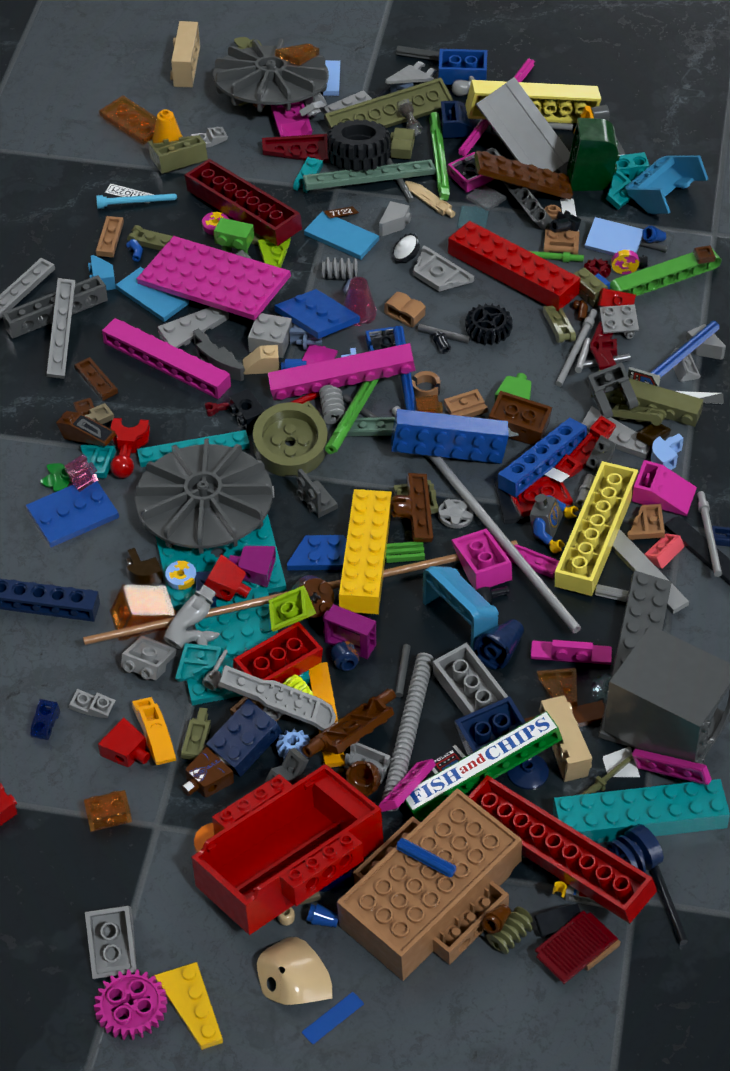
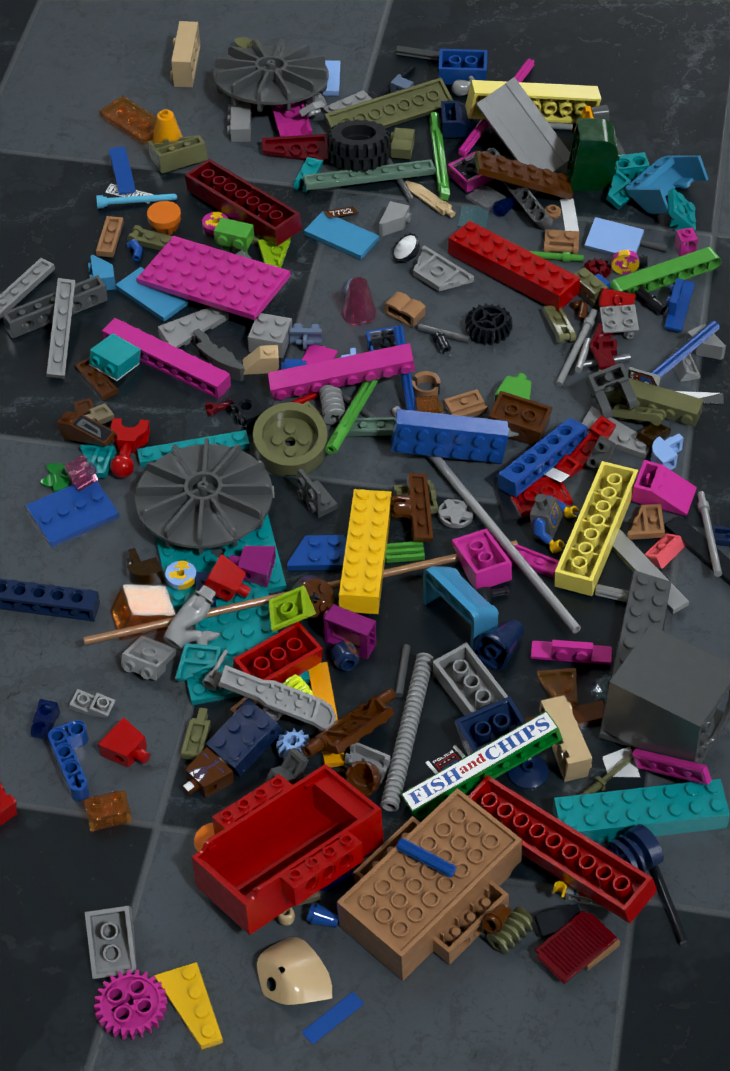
light orange slope [132,697,176,765] -> none
light grey slope [191,127,228,148] -> none
clear orange wing [275,44,319,66] -> none
blue plate [275,289,360,339] -> none
light grey piece [322,257,358,280] -> none
dark pink tile [379,759,436,812] -> none
light grey flag [385,61,437,84] -> none
clear piece [397,99,423,136] -> none
black bar [550,210,581,233] -> none
light grey pin [575,474,595,508] -> none
blue cone [642,226,666,243] -> none
reddish brown tile [693,245,716,264] -> none
none -> blue beam [48,720,89,802]
none -> teal piece [89,333,141,381]
none -> blue slope [108,146,136,195]
none -> orange piece [147,201,181,235]
none -> light grey brick [227,102,251,142]
none -> clear blue cone [492,197,516,217]
none -> black axle [636,287,667,315]
none -> blue bracket [664,278,695,332]
none -> teal piece [668,188,696,231]
none -> dark pink brick [674,227,698,257]

